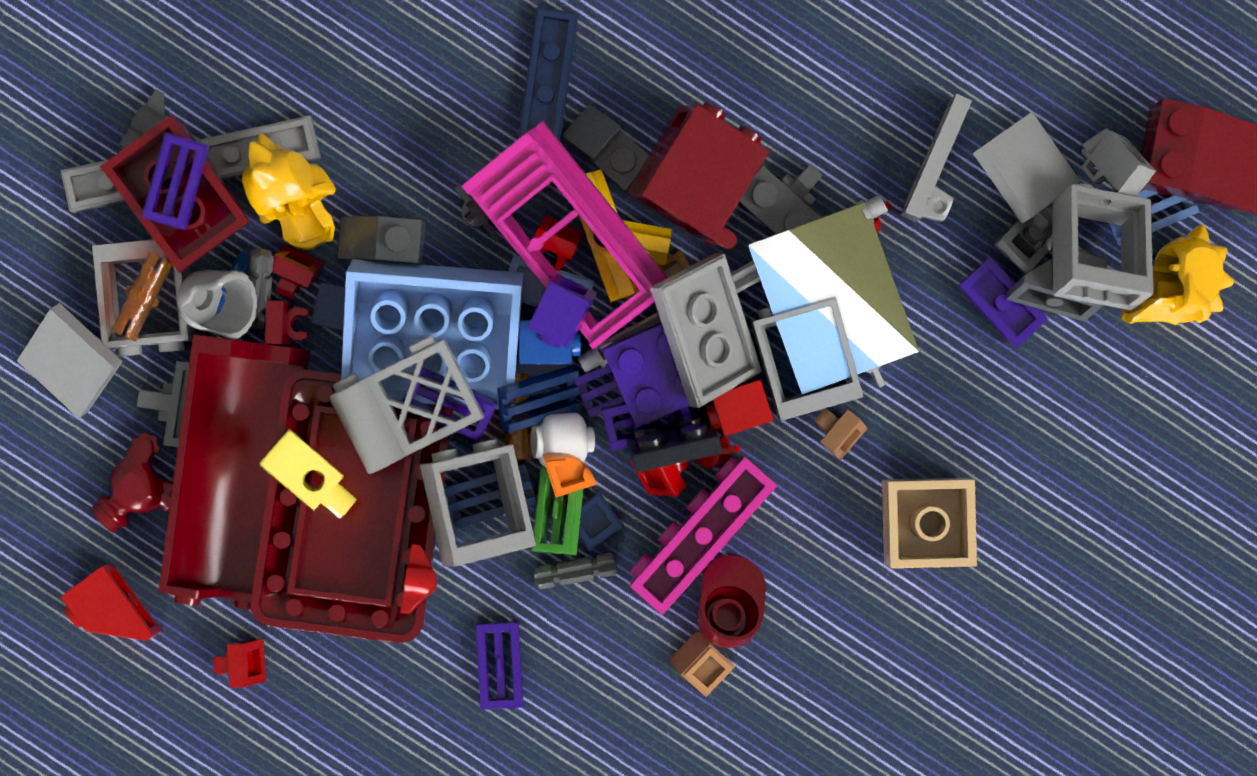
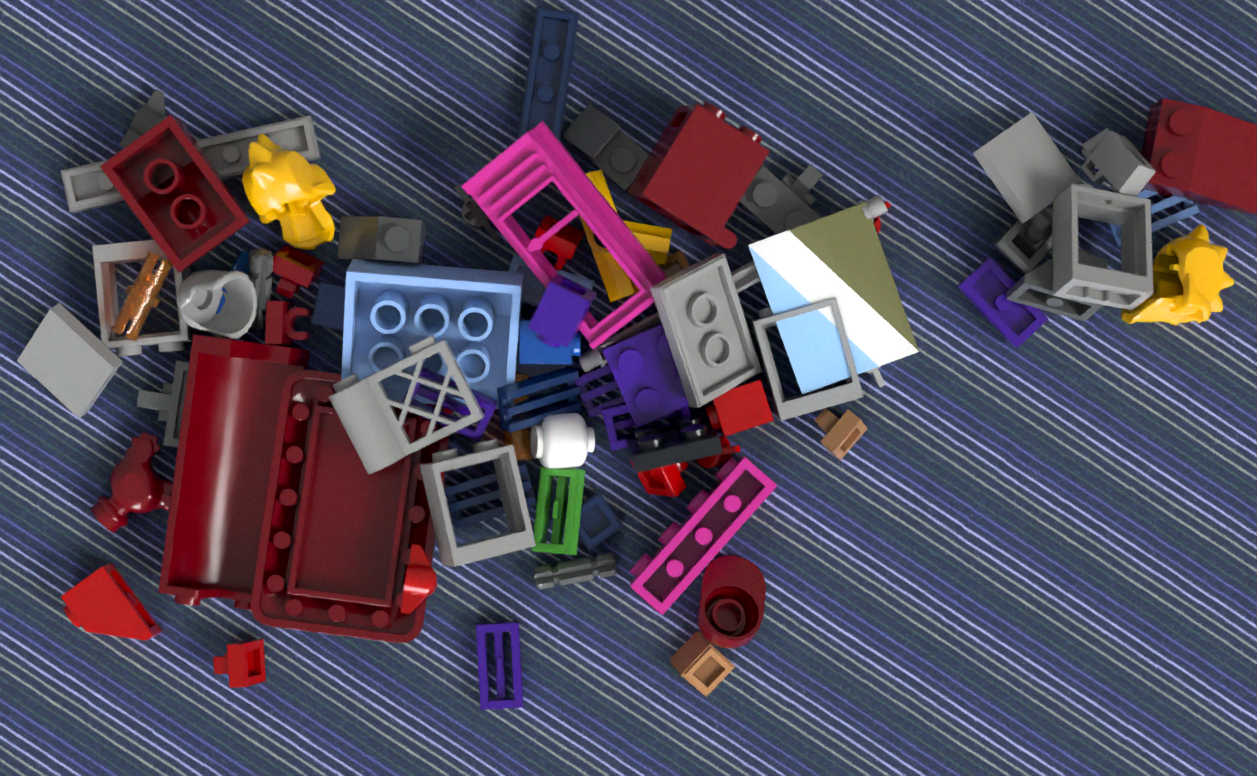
dark purple tile [142,132,210,230] -> none
light yellow torso [260,429,357,519] -> none
orange tile [542,453,597,497] -> none
tan brick [882,478,977,568] -> none
light grey hinge [900,94,972,222] -> none

